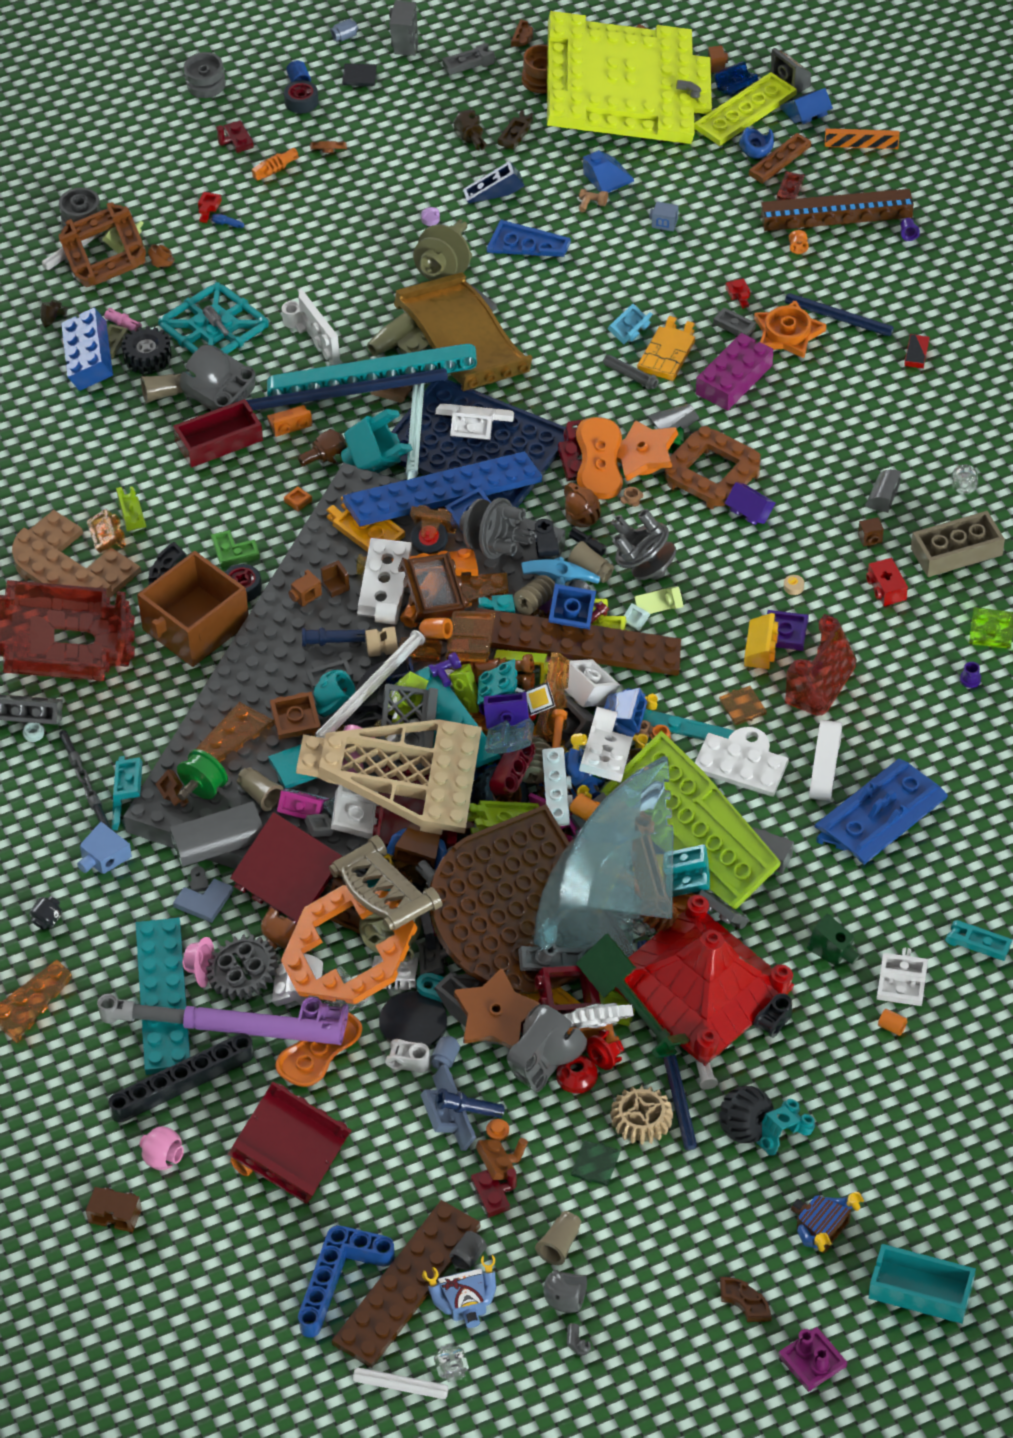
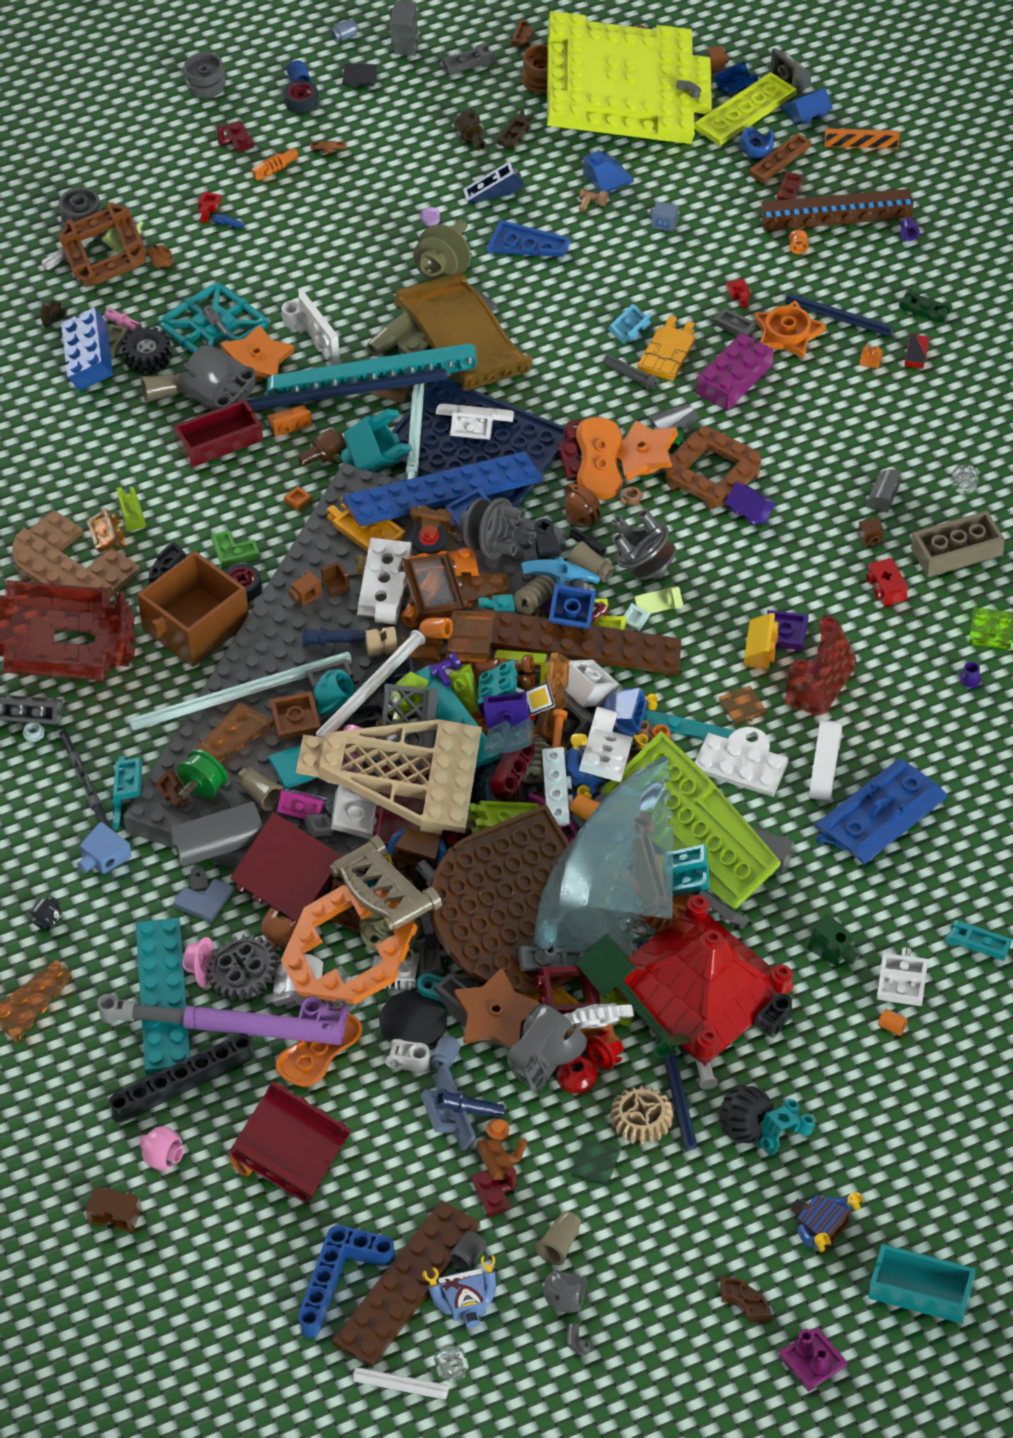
tan tile [784,575,804,595] -> none
none -> light aqua axle [129,652,352,730]
none -> orange plate [221,326,294,380]
none -> orange tile [860,344,883,369]
none -> dark green plate [899,290,952,322]

